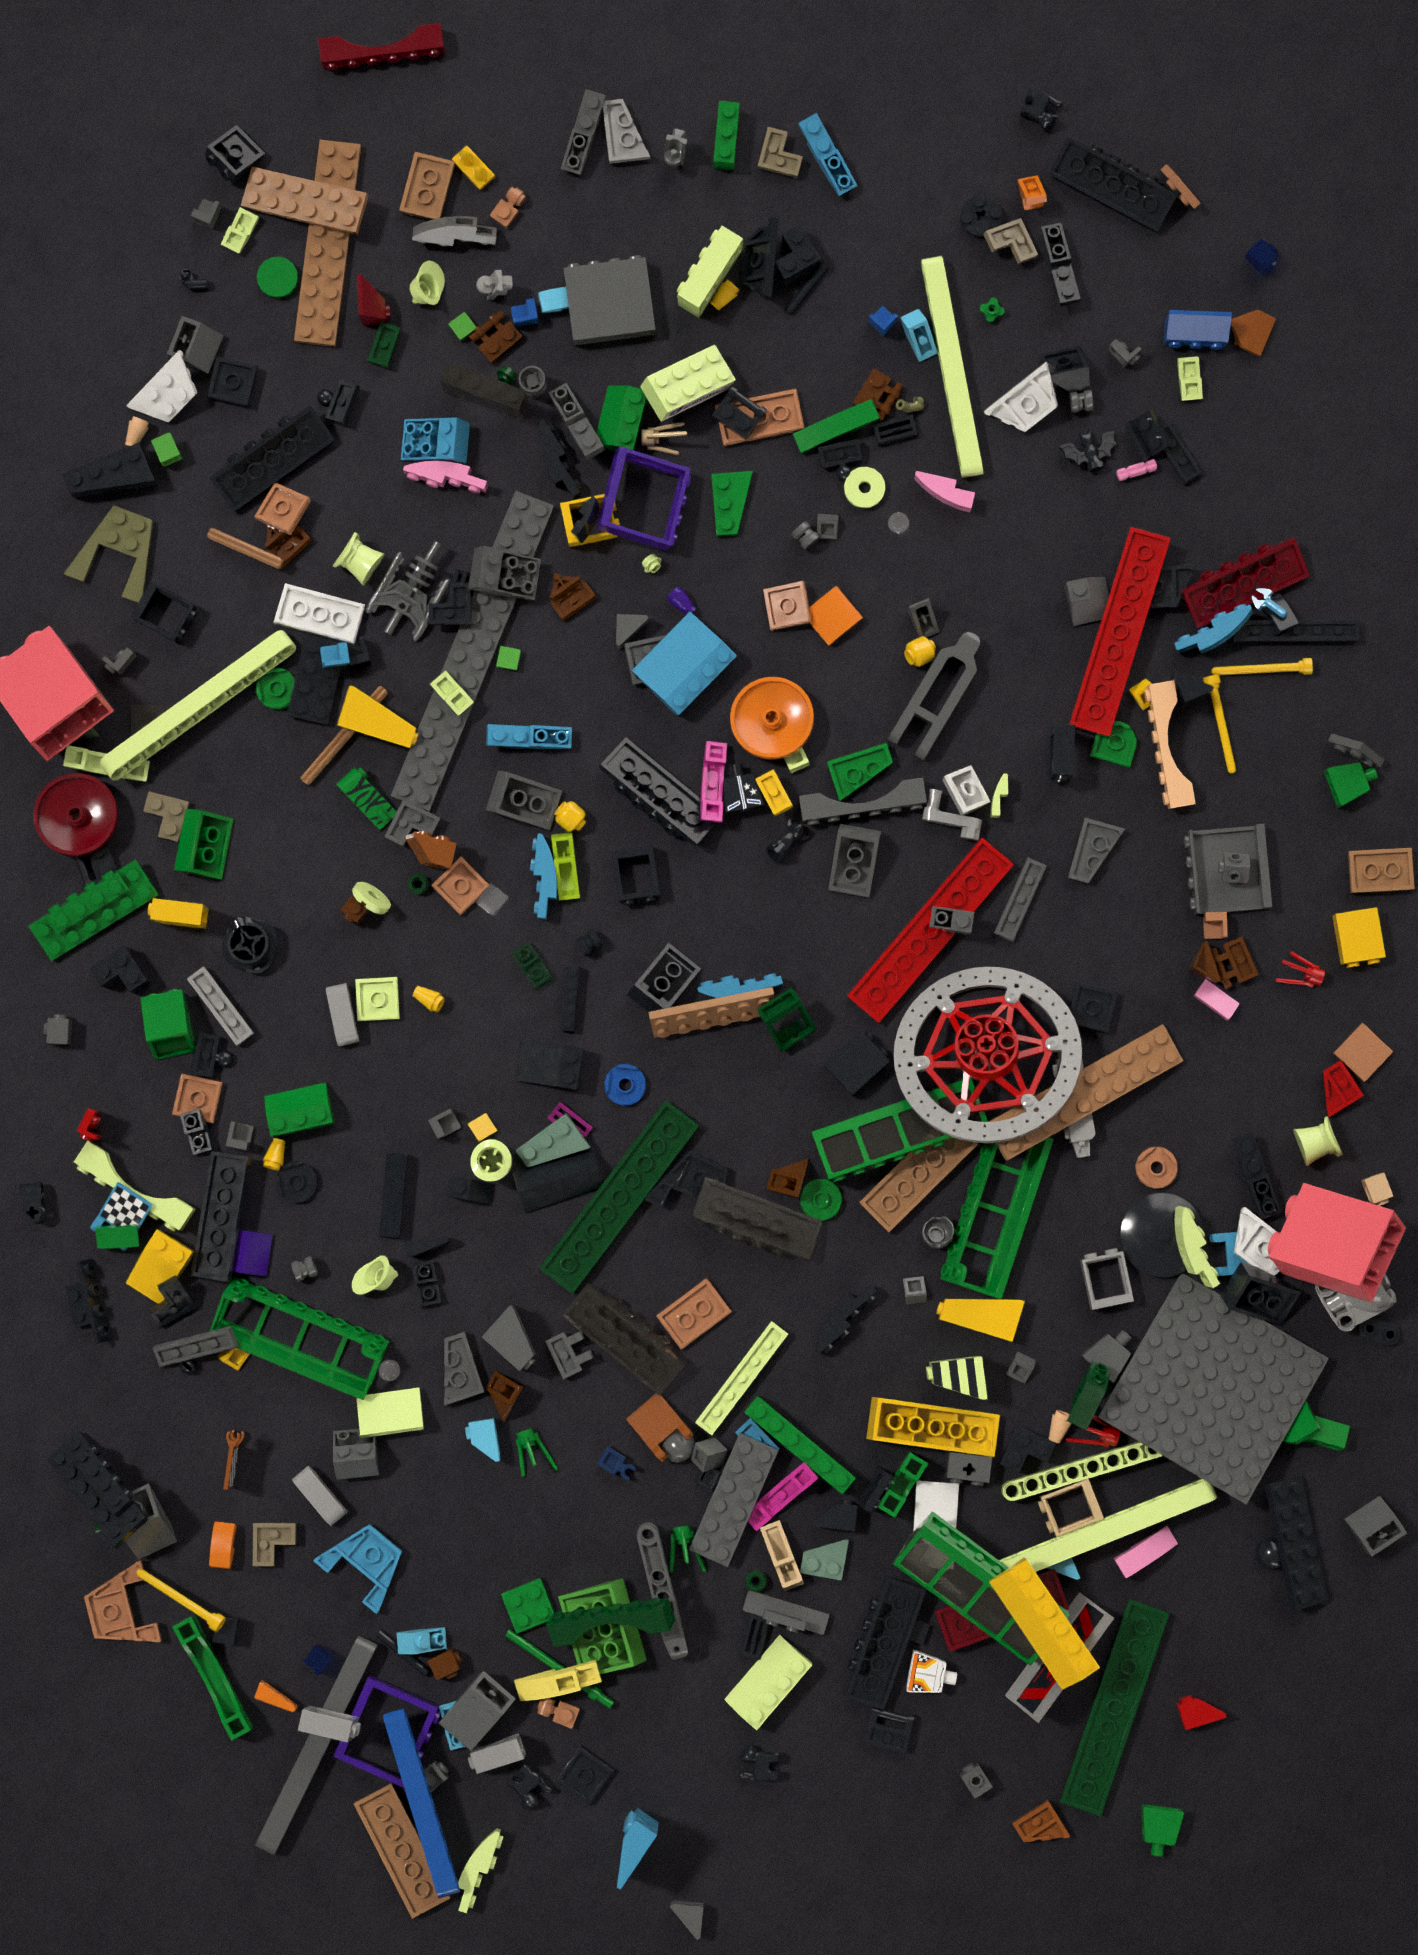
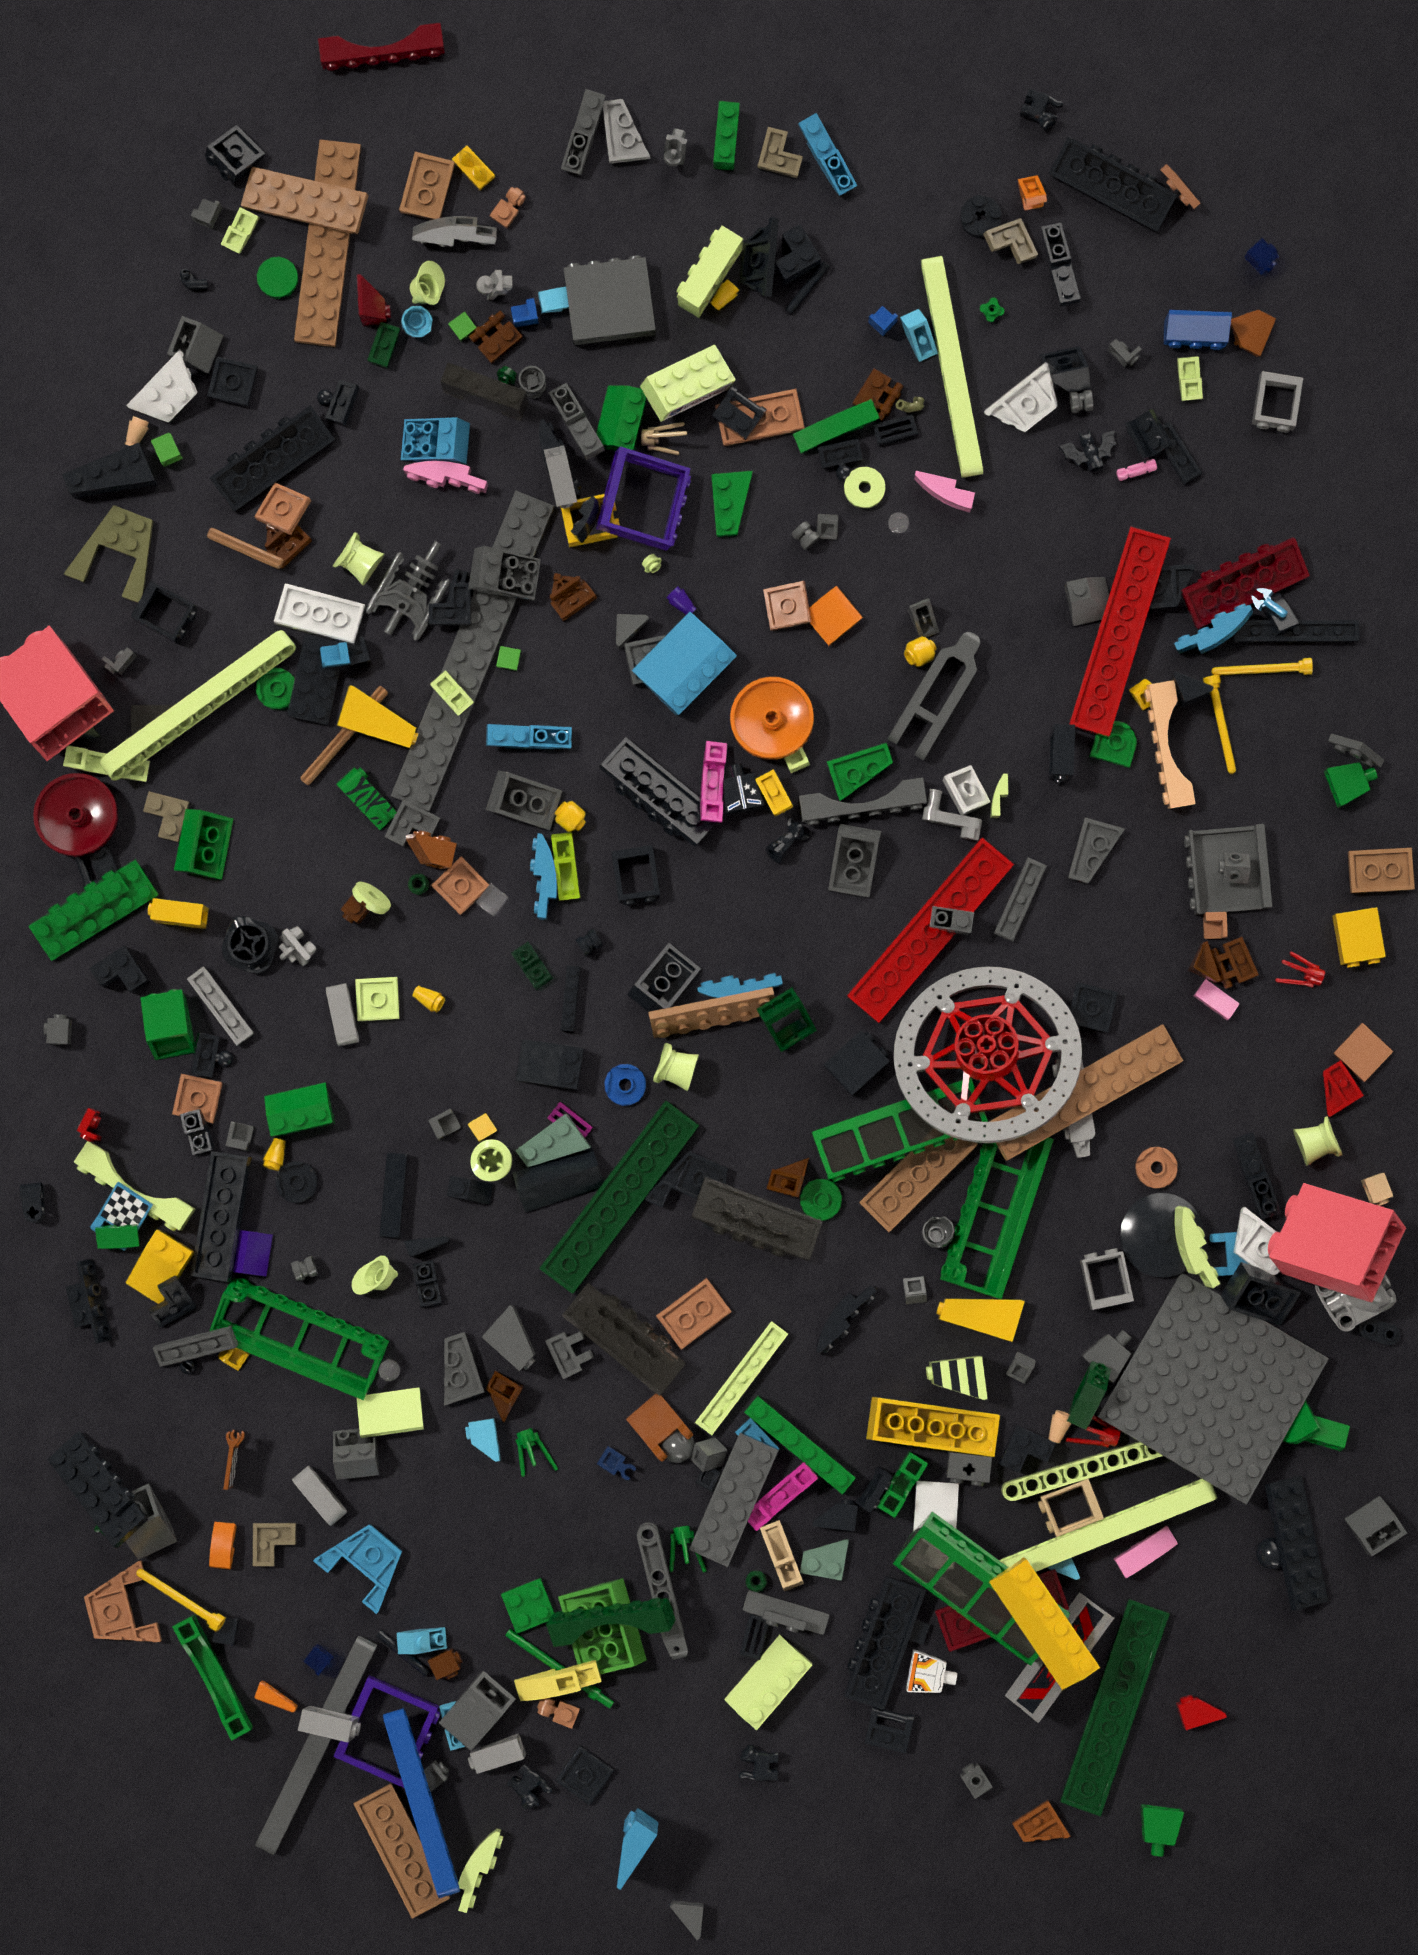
none -> light grey hips [279,926,316,966]
none -> medium azure hair [401,306,433,338]
none -> light grey slope [544,445,577,508]
none -> yellowish green hat [653,1043,699,1091]
none -> light grey window [1252,371,1303,433]

